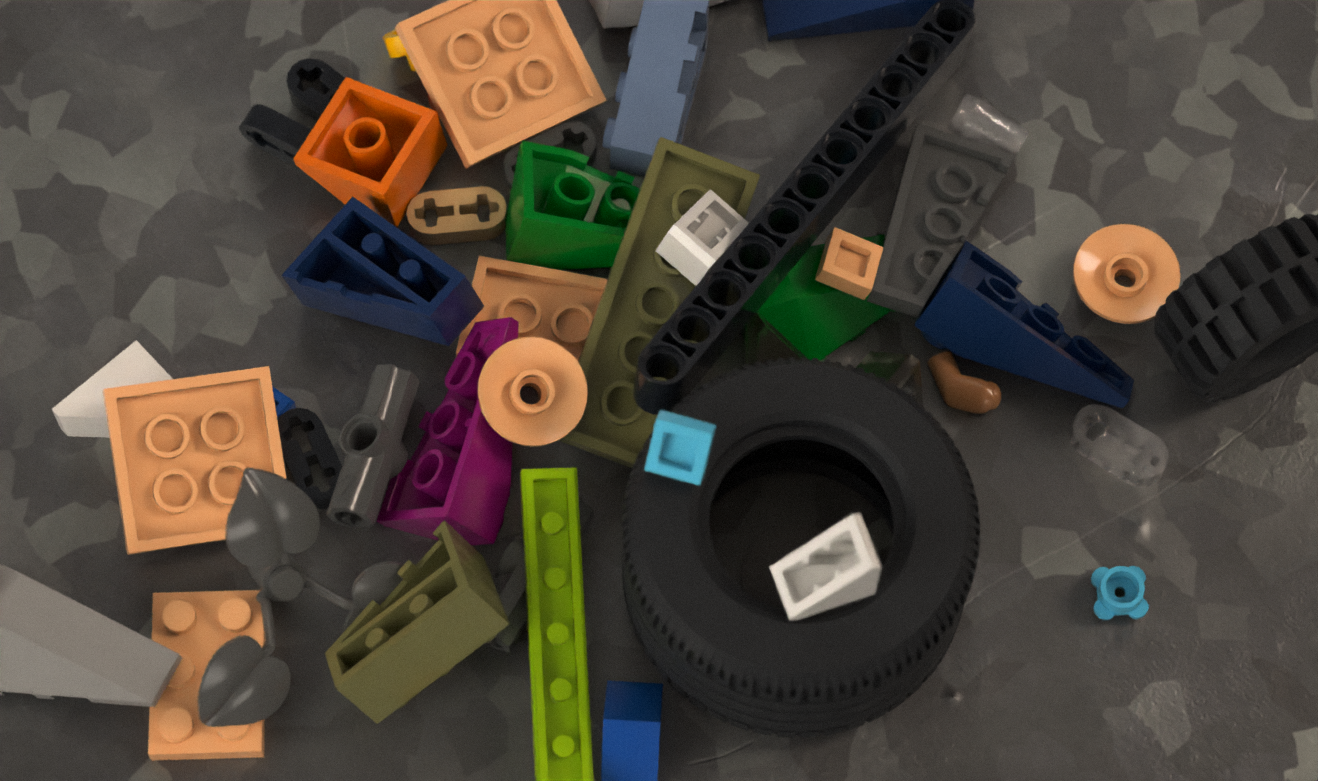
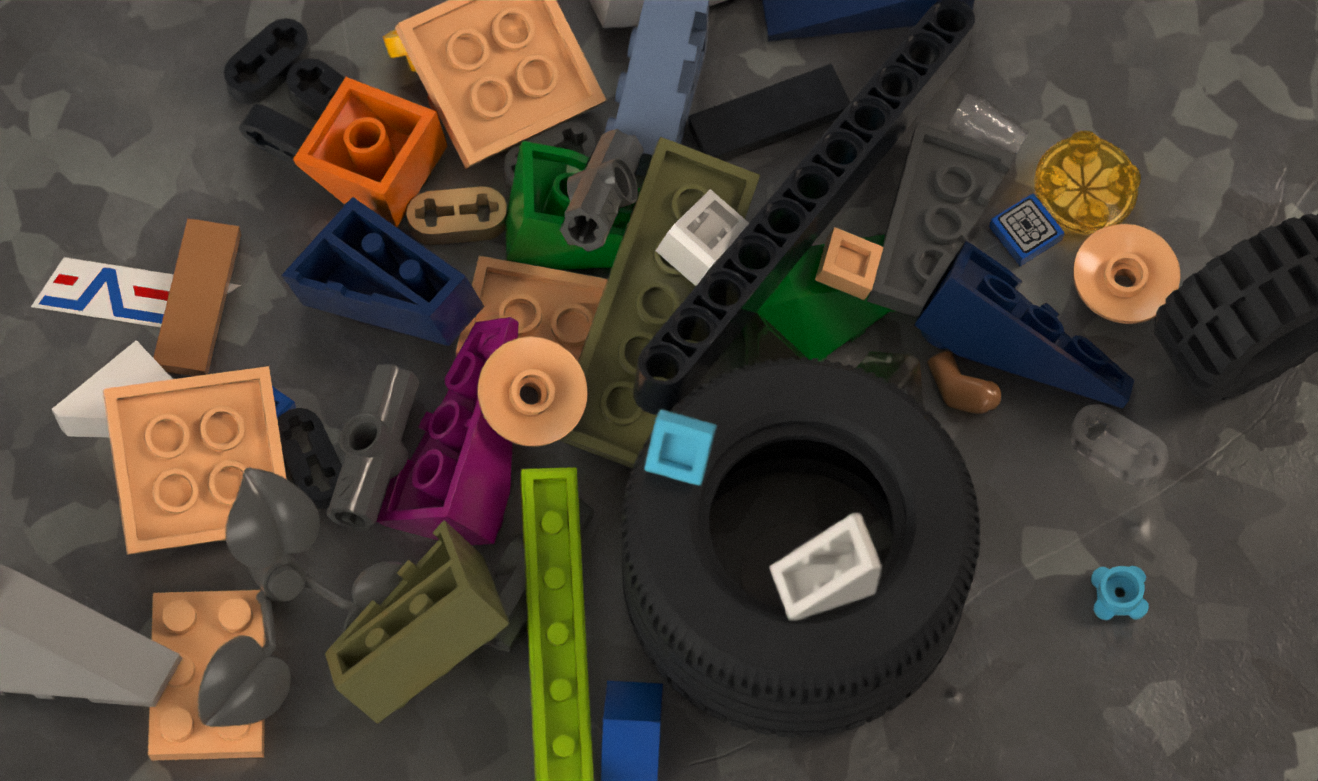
none -> white sticker [31,257,241,328]
none -> medium nougat tile [153,218,241,376]
none -> black beam [224,18,311,105]
none -> dark grey piece [560,129,644,252]
none -> black tile [688,63,851,161]
none -> tile [989,193,1065,267]
none -> clear yellow dish [1034,130,1141,234]

